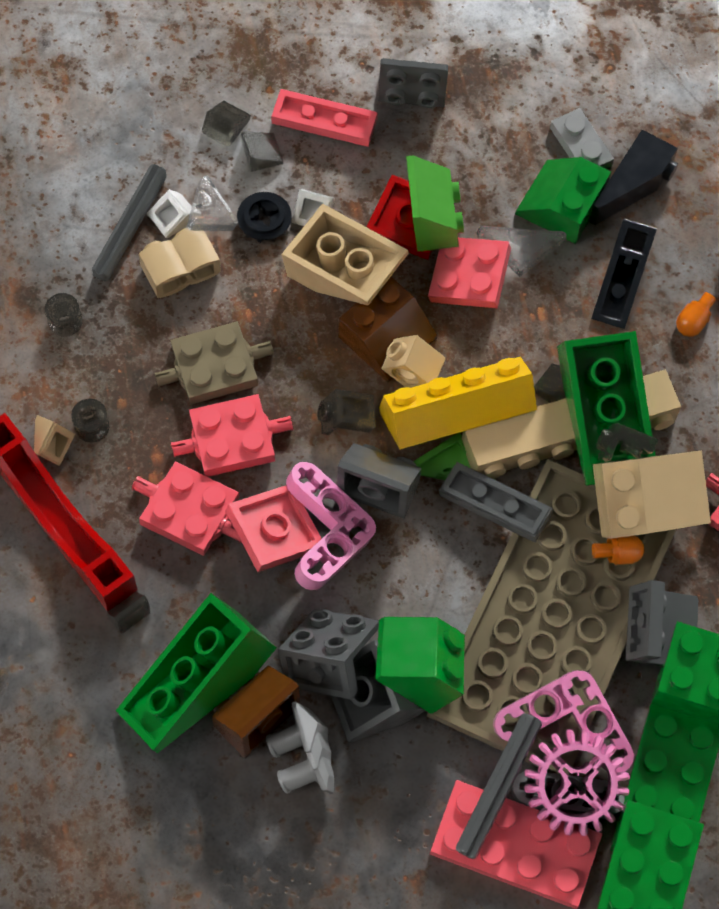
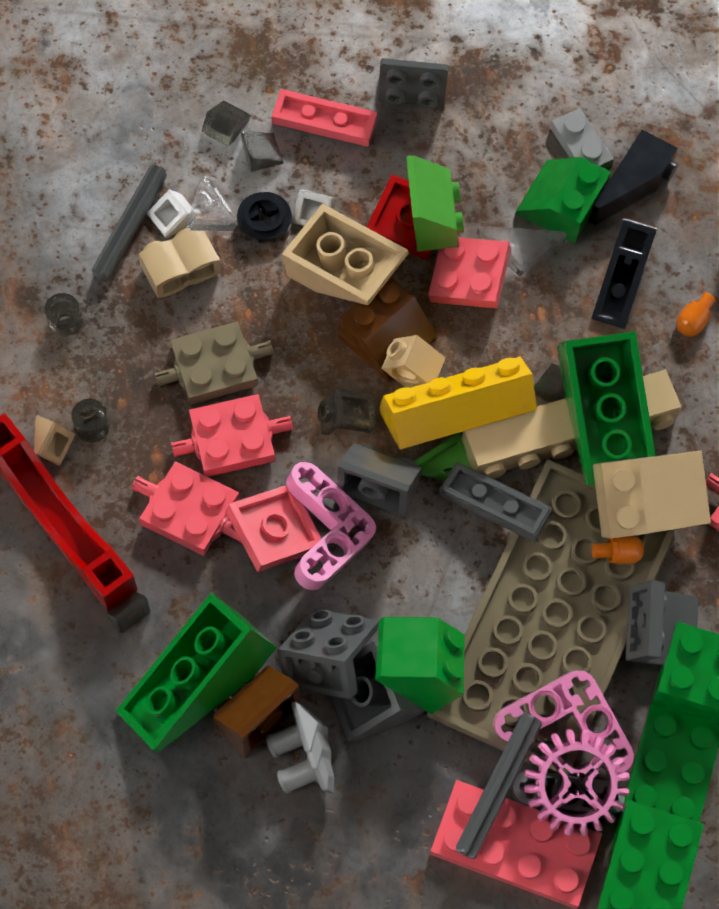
clear smoke bracket [596,423,658,462] -> none

